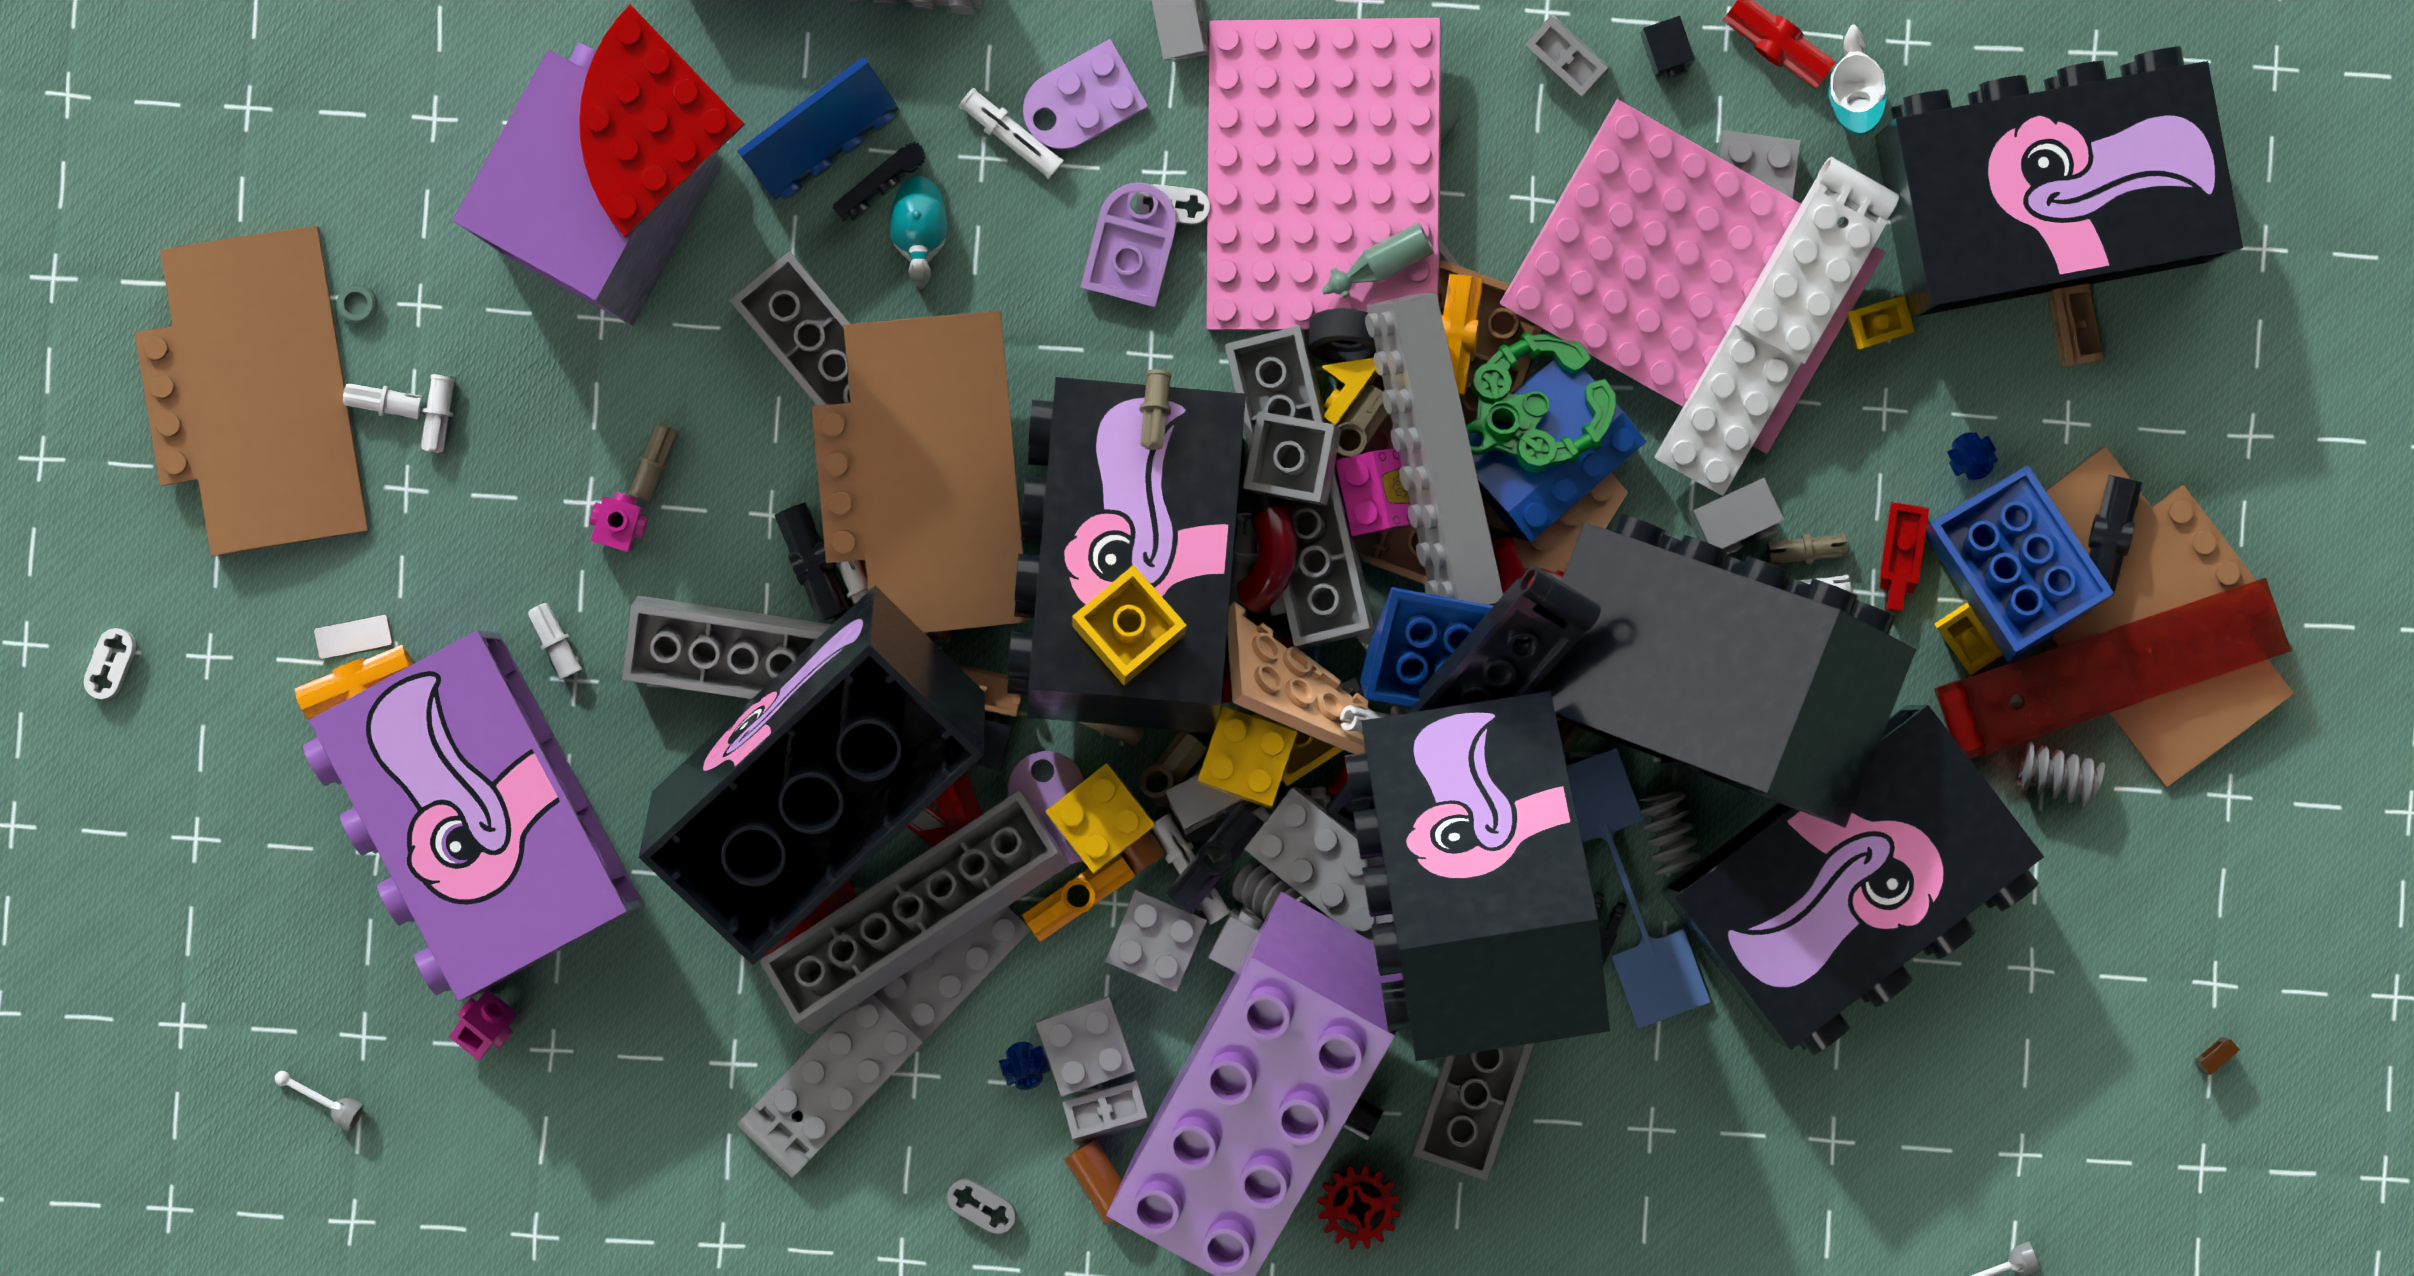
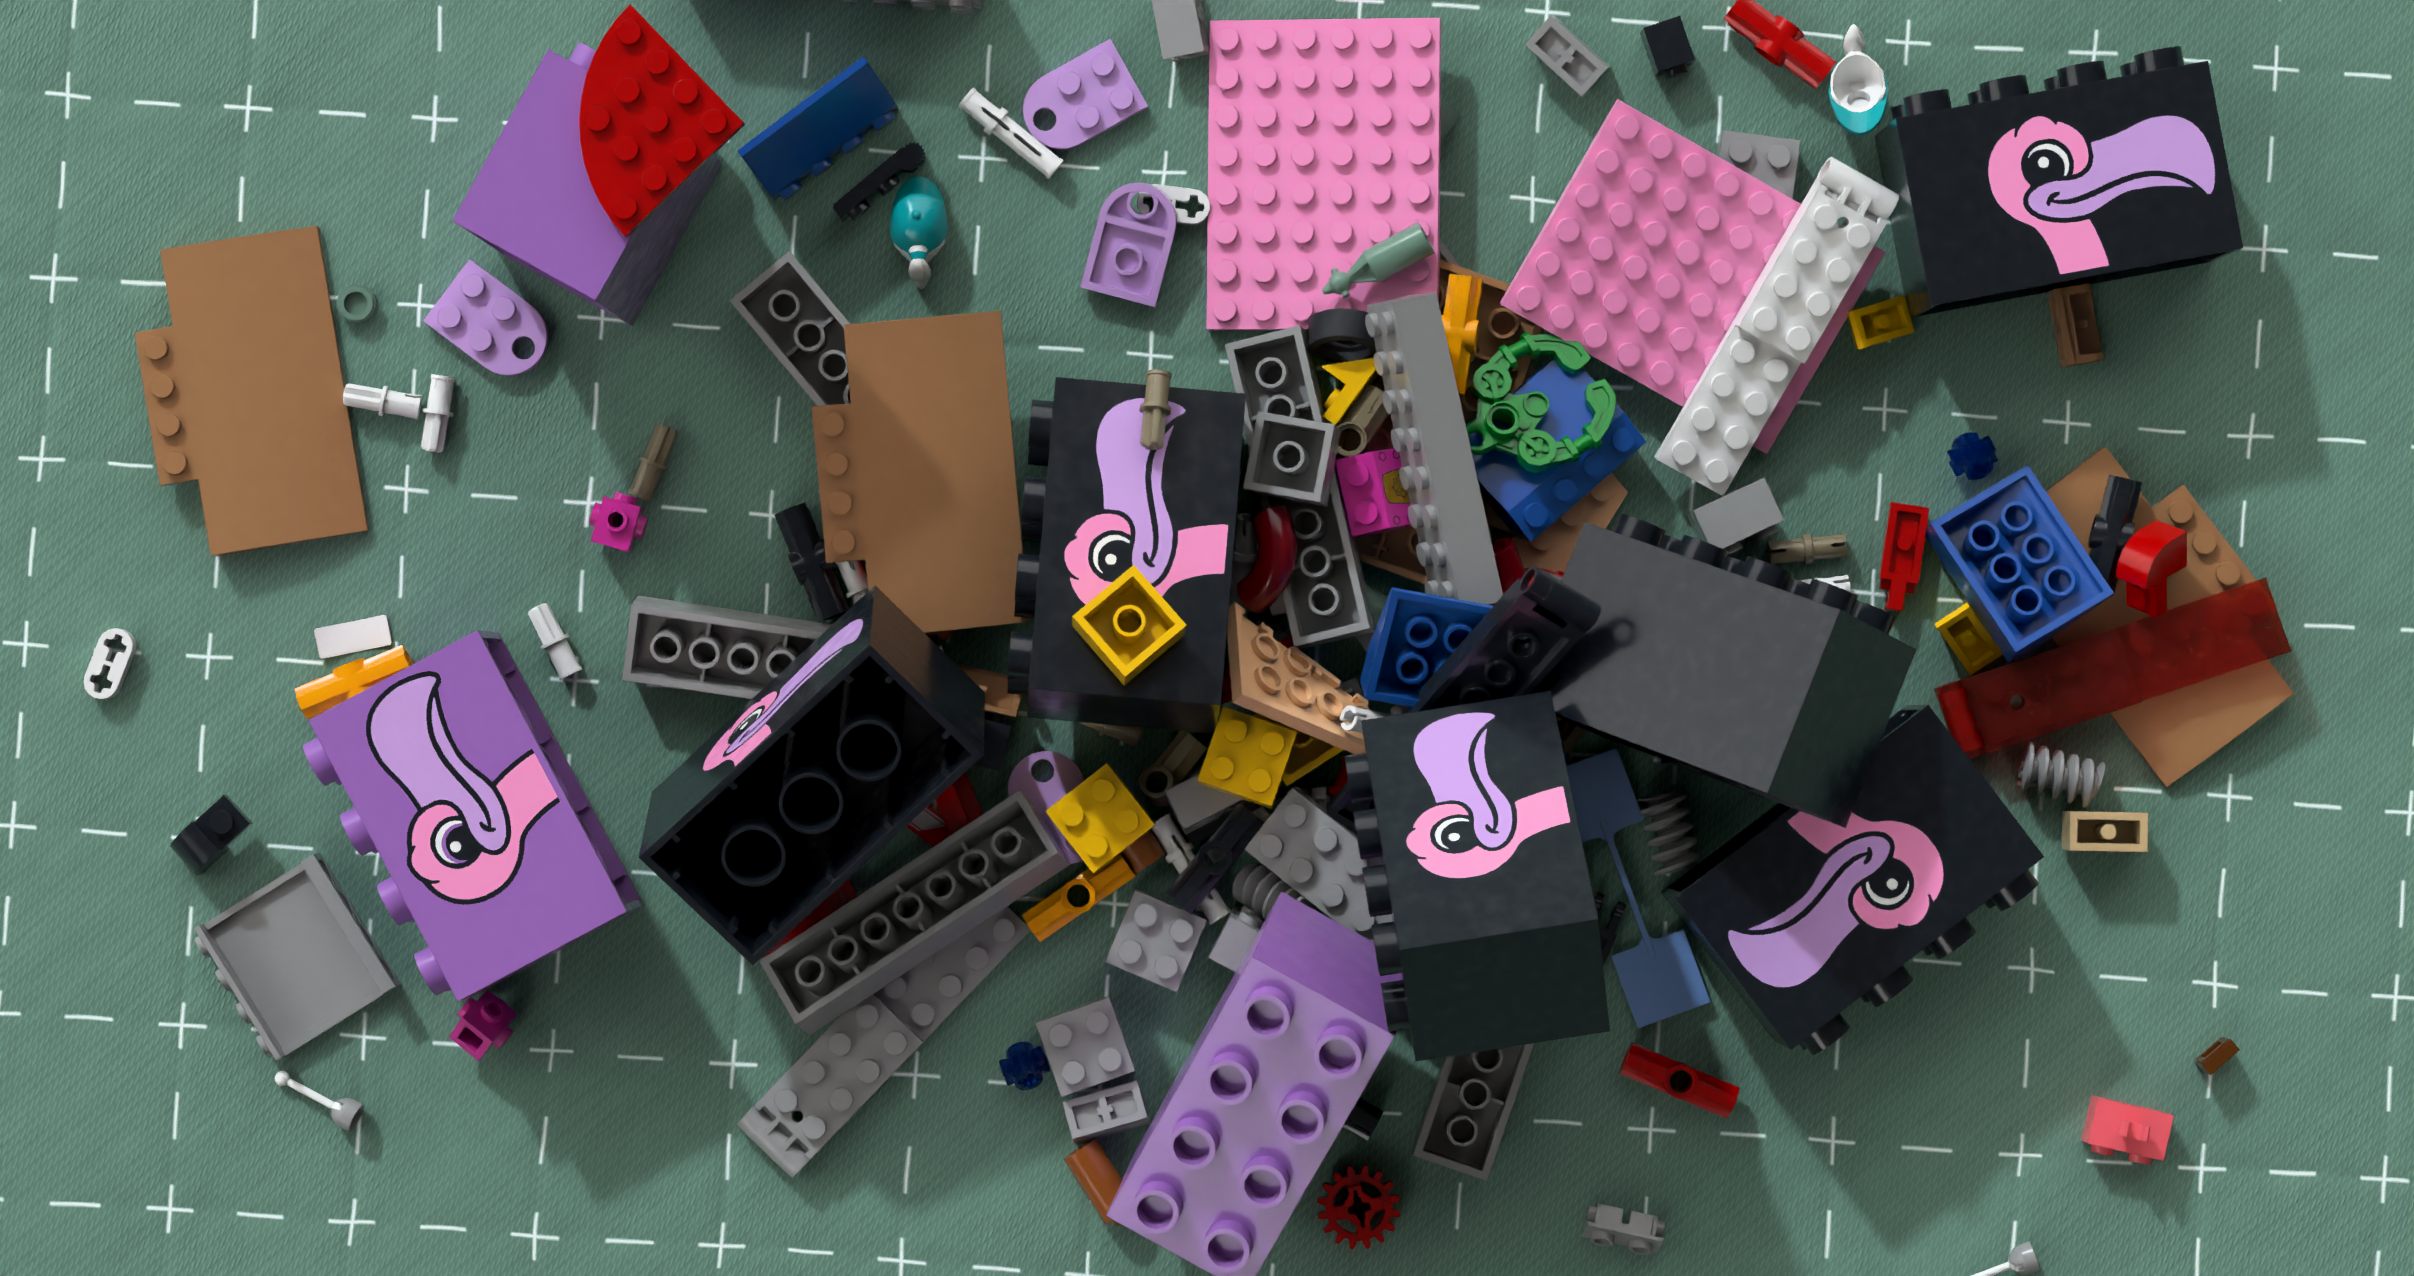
light grey beam [947,1178,1016,1234] -> none
none -> black brick [170,795,253,876]
none -> light grey panel [194,853,401,1060]
none -> lavender plate [423,259,549,376]
none -> light grey hinge [1581,1203,1665,1255]
none -> red piece [1619,1042,1740,1119]
none -> tan brick [2062,811,2148,852]
none -> coral brick [2081,1095,2174,1165]
none -> red brick [2116,520,2187,618]

